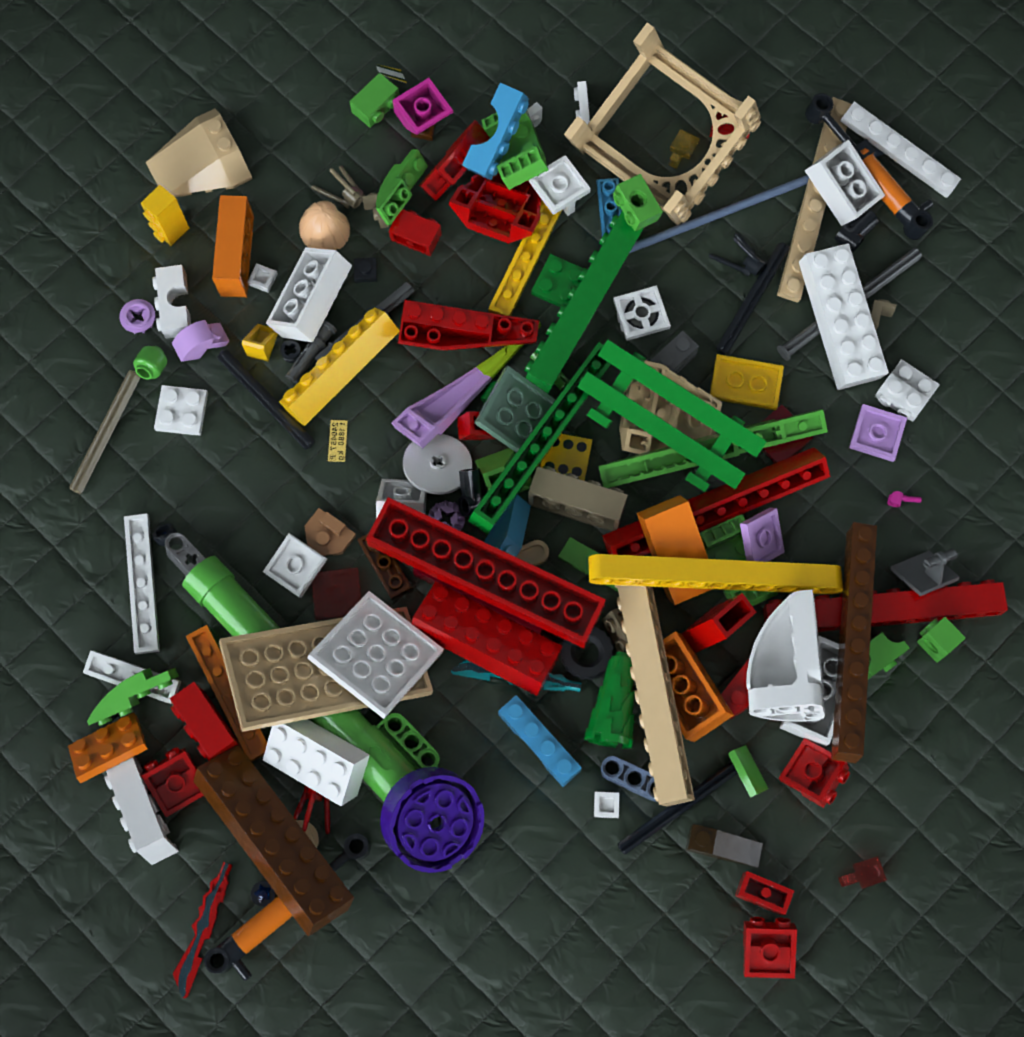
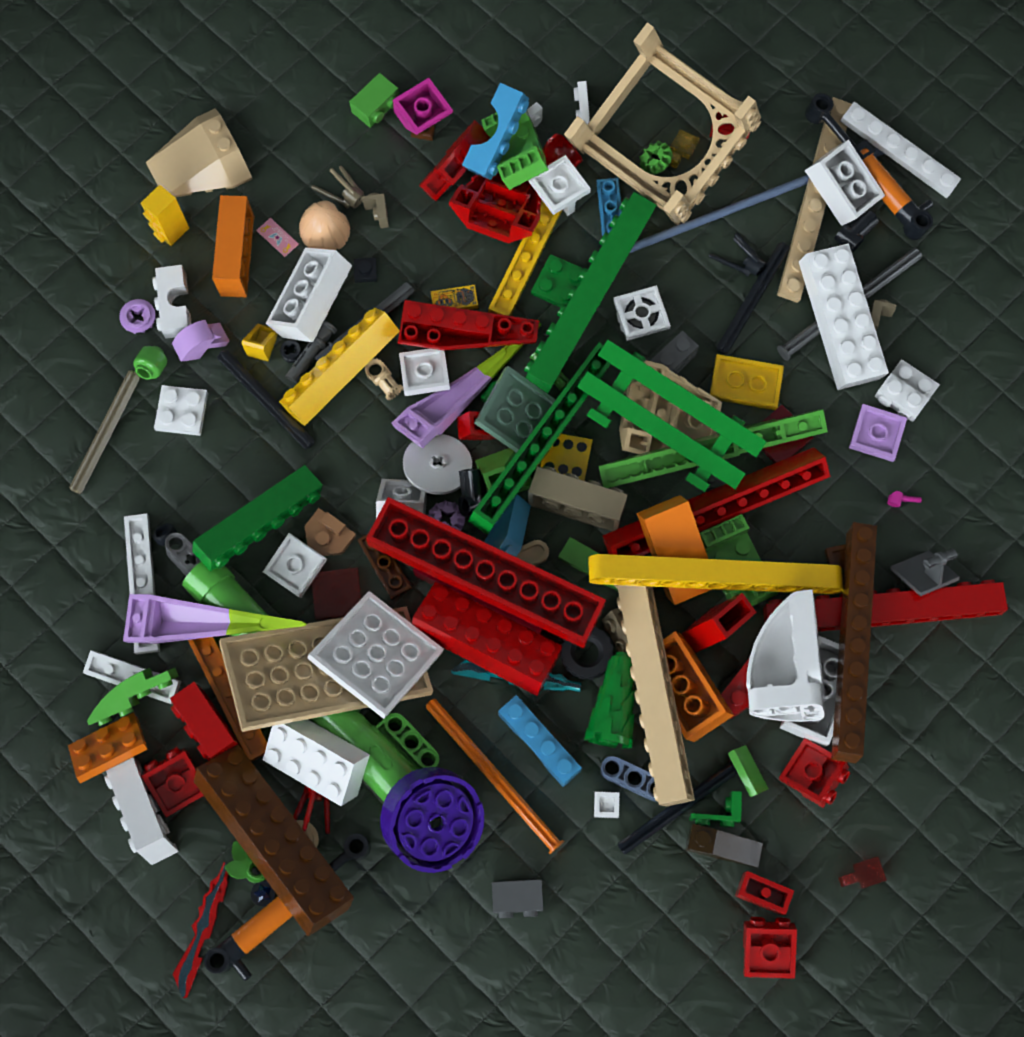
white tile [247,263,278,293] -> none
clear yellow sticker [328,420,348,462] -> none
sticker [376,65,407,83] -> none
bright green slope [376,149,428,225] -> none
red brick [389,209,442,257] -> none
bright green brick [613,174,663,231] -> none
lavender plate [740,508,785,562] -> none
bright green brick [868,632,910,680] -> none
bright green brick [917,617,966,663] -> none
none -> lavender plate [123,594,307,644]
none -> green brick [192,465,323,572]
none -> bright green plate [225,841,265,883]
none -> bright pink sticker [256,218,299,257]
none -> tan connector [365,358,404,400]
none -> white plate [399,348,450,396]
none -> orange axle [426,699,564,854]
none -> tile [431,285,478,310]
none -> dark grey brick [492,880,543,918]
none -> red helmet [543,133,583,168]
none -> bright green gear [639,141,673,175]
none -> green bracket [689,791,742,828]
none -> reddish brown tile [824,544,846,570]

